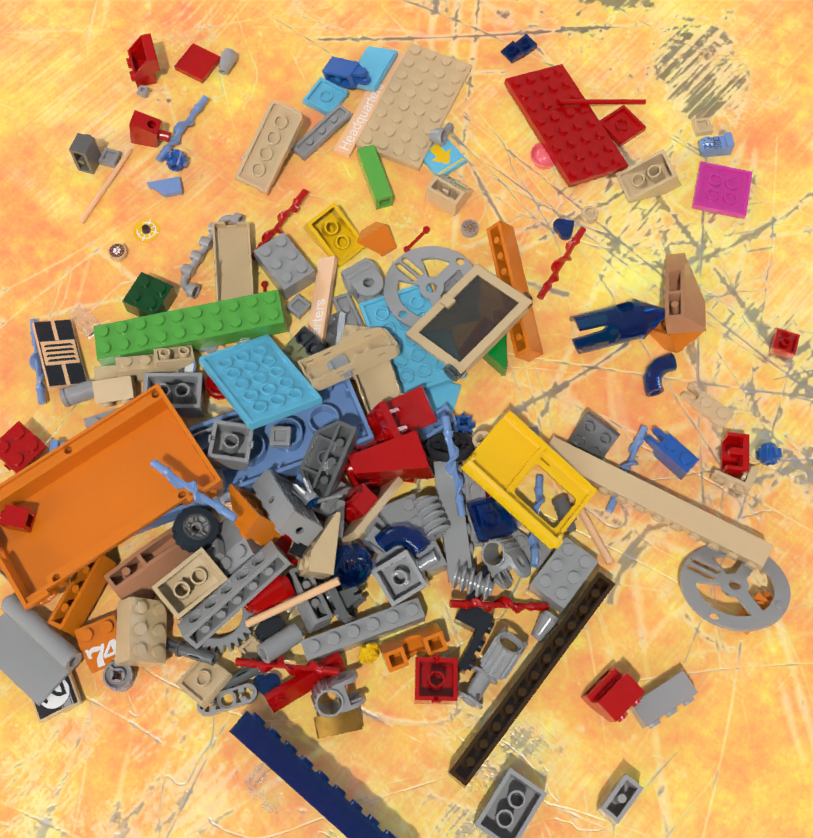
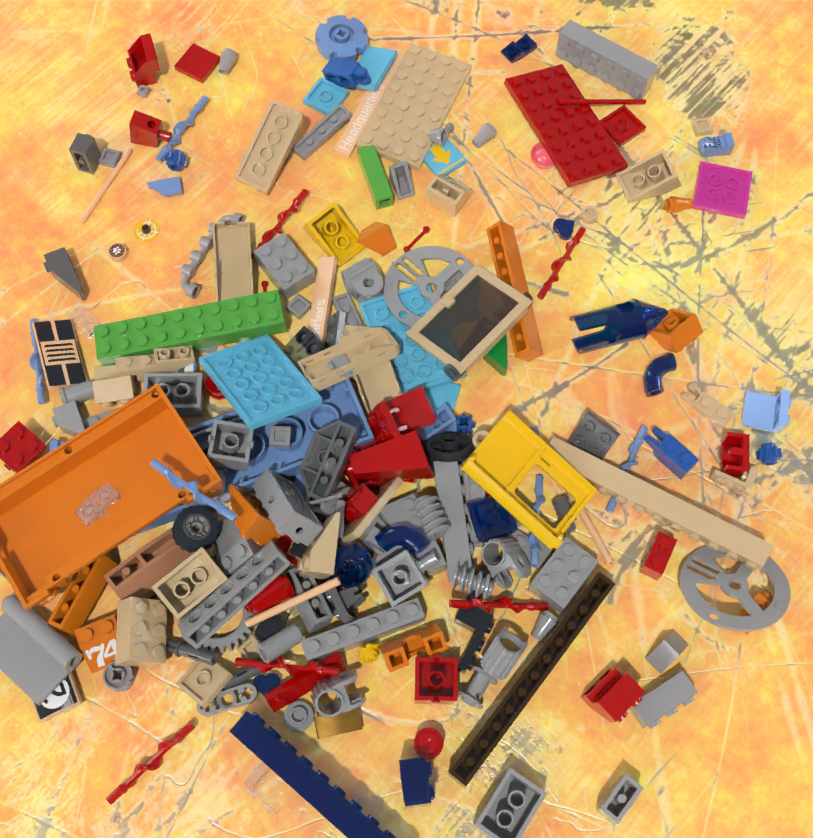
red brick [0,504,37,533] -> none
dark green brick [122,272,177,317] -> none
light grey tile [205,538,225,565] -> none
flat silver piece [291,477,319,507] -> none
medium blue piece [441,416,466,516] -> none
tile [461,219,479,238] -> none
nougat wedge [665,253,706,334] -> none
red piece [769,328,800,360] -> none
none -> dark grey slope [43,247,87,301]
none -> light grey slope [52,401,86,437]
none -> clear slope [75,482,121,526]
none -> red piece [106,722,196,805]
none -> light grey piece [284,701,314,732]
none -> medium blue piece [315,15,368,61]
none -> light grey slope [389,160,415,200]
none -> clear blue brick [399,757,435,809]
none -> red wheel [414,727,444,760]
none -> light grey cone [471,123,497,148]
none -> light grey brick [555,19,658,99]
none -> red brick [639,531,677,581]
none -> light grey slope [645,630,688,674]
none -> orange cone [665,196,693,214]
none -> light blue bracket [742,389,792,434]

